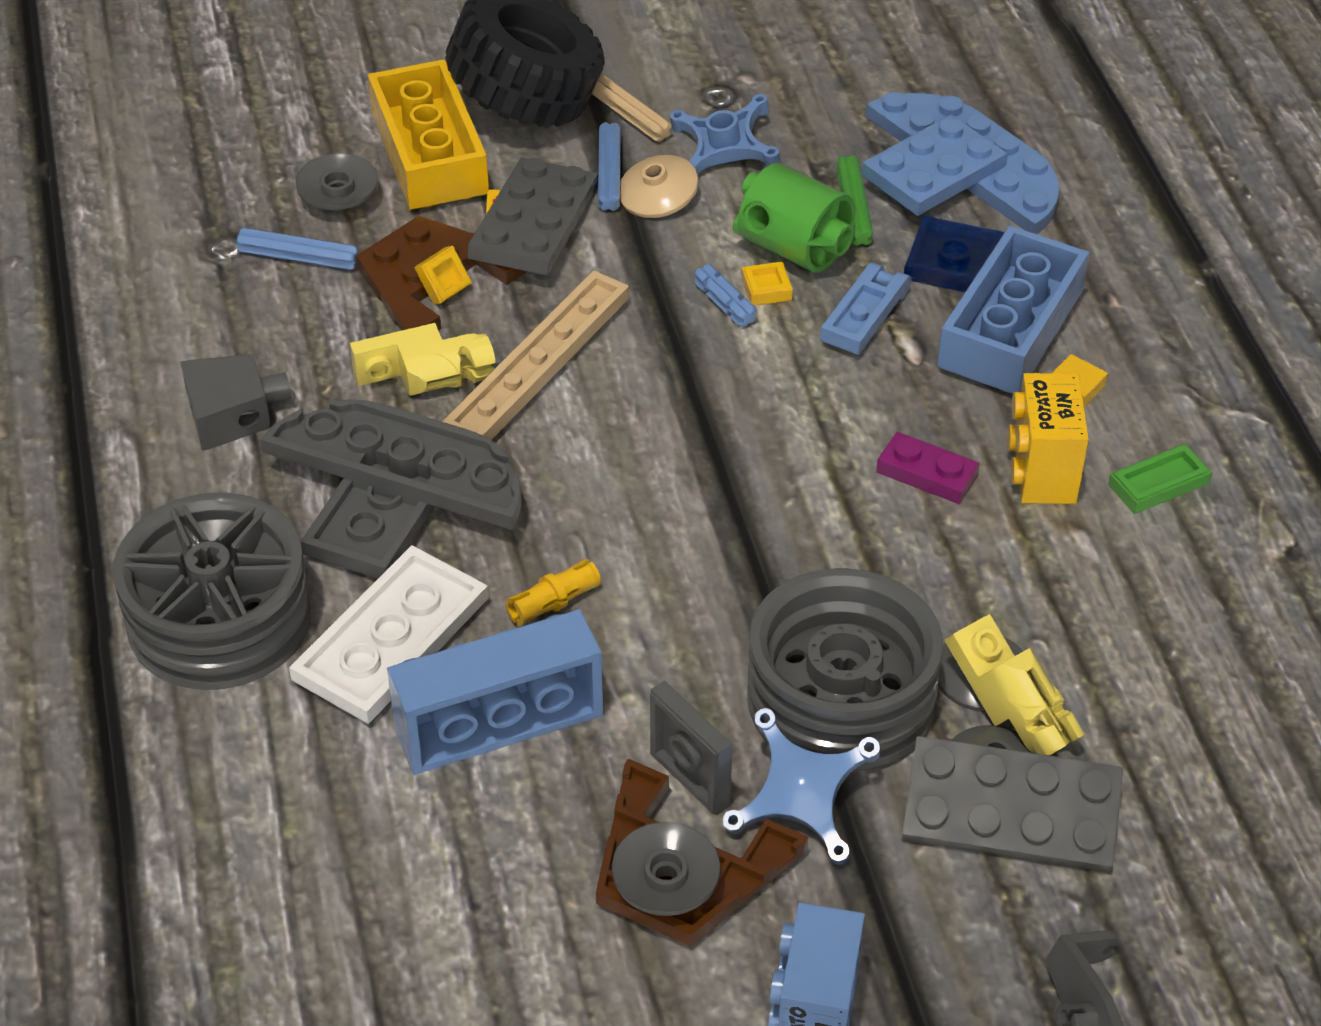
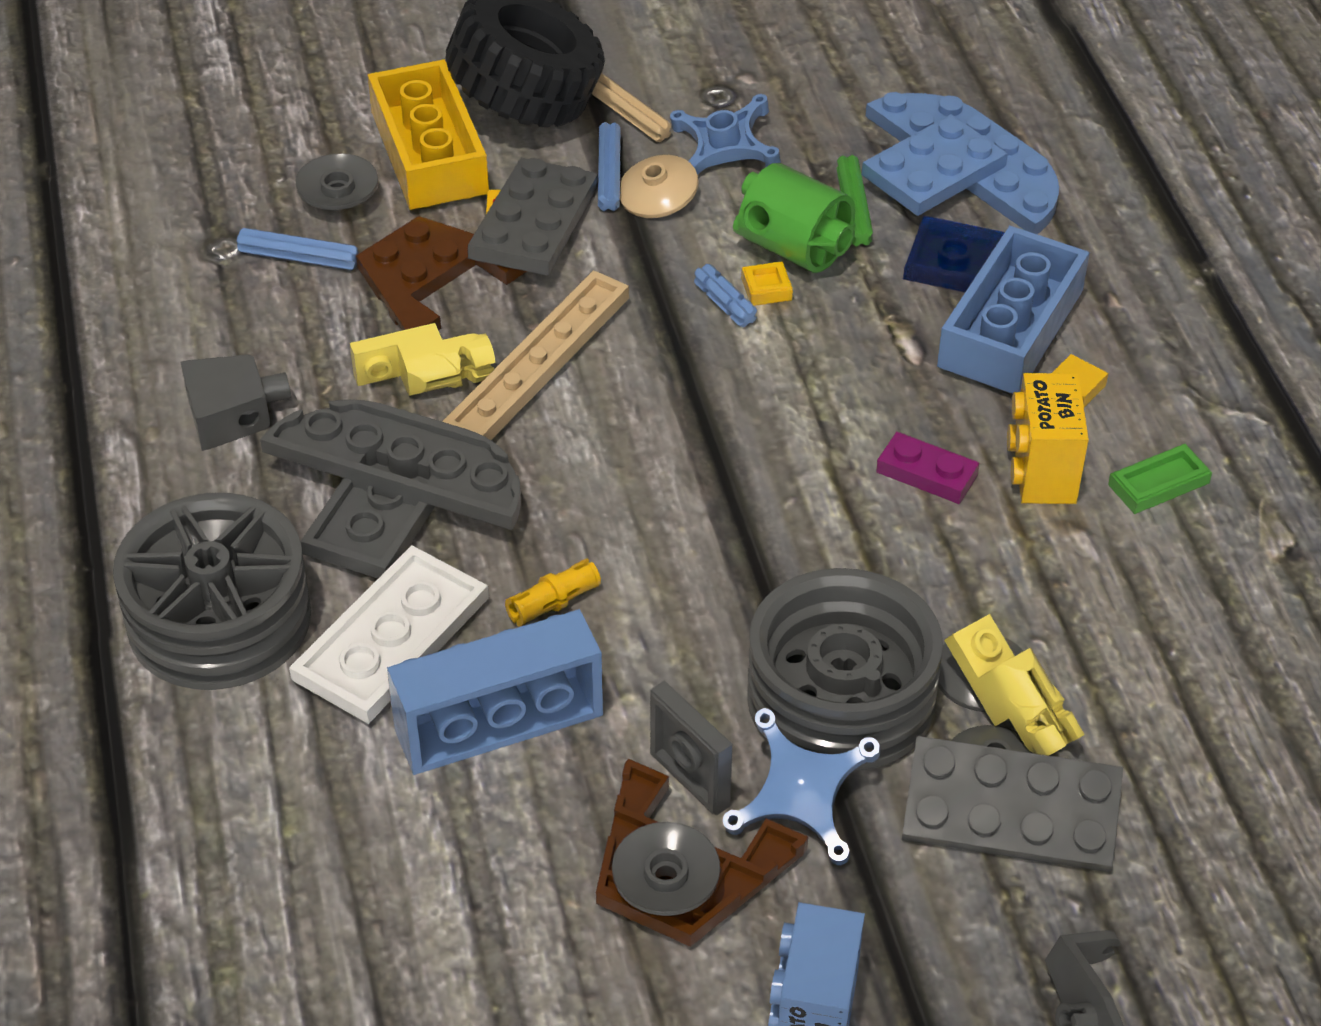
yellow tile [414,246,472,305] -> none
medium blue plate [820,262,911,355] -> none

